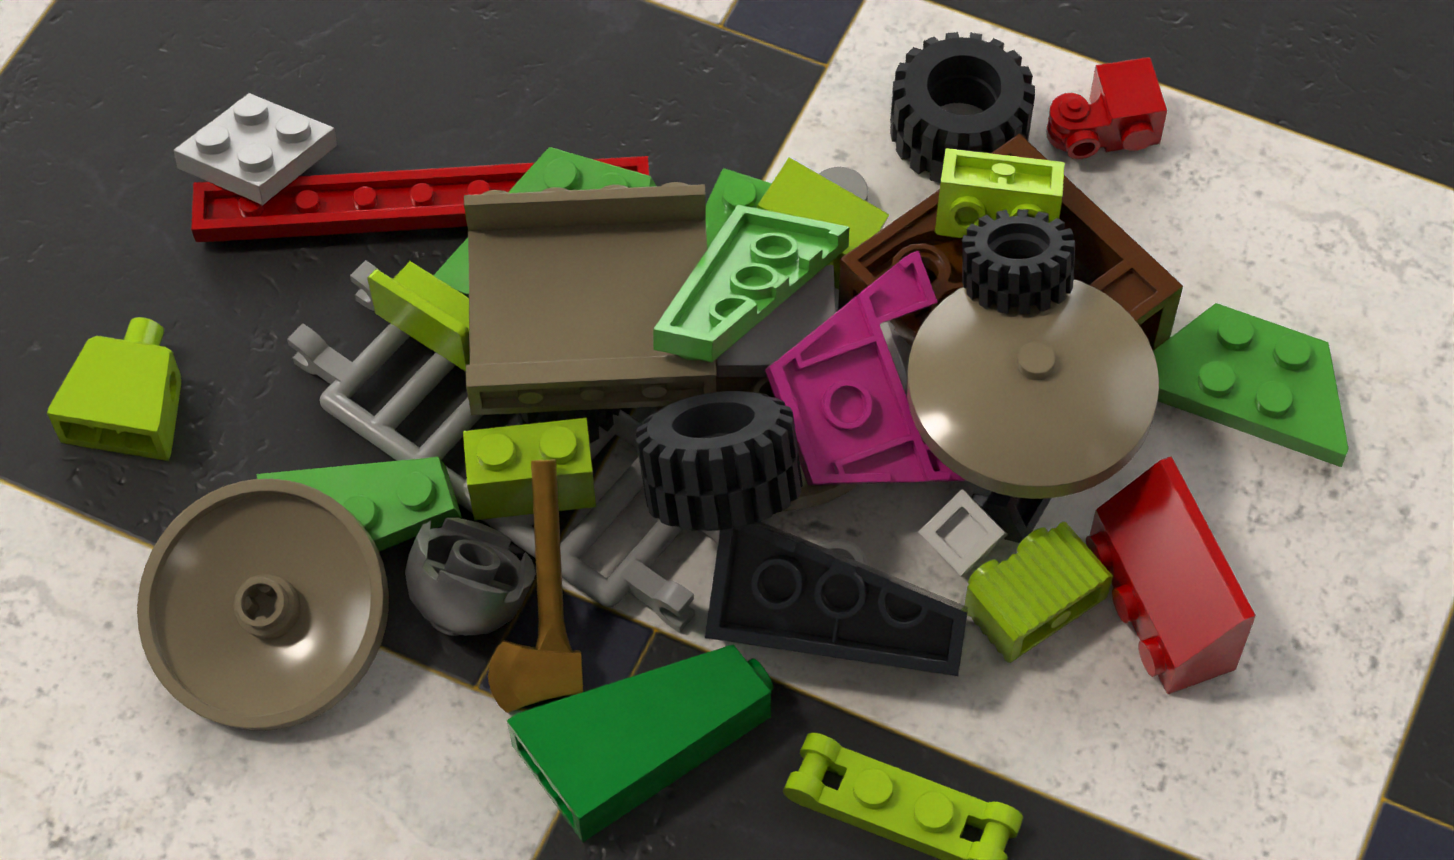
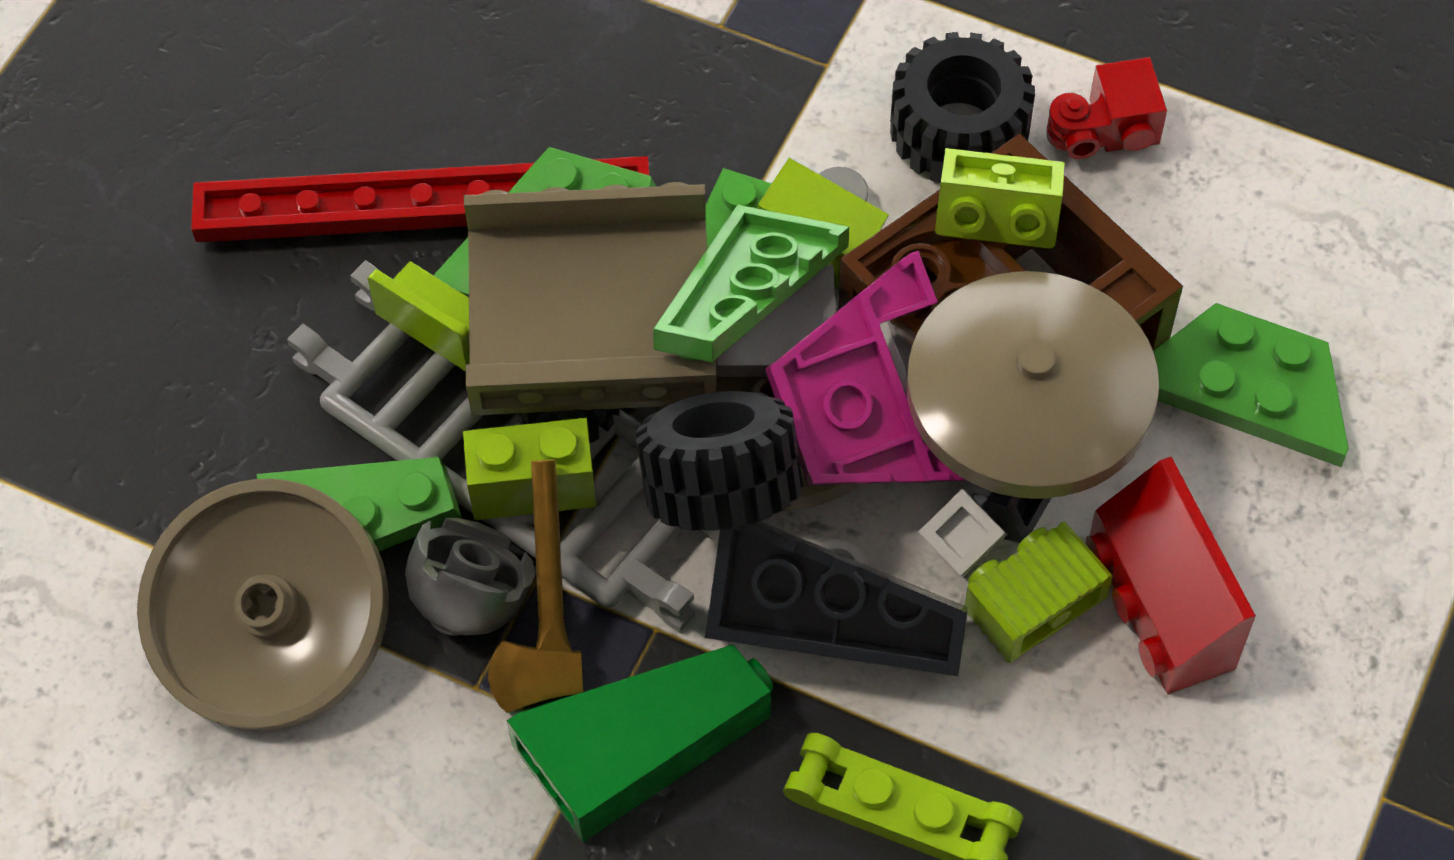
lime torso [47,317,181,461] -> none
light grey plate [174,93,337,205] -> none
black tyre [962,209,1075,314] -> none

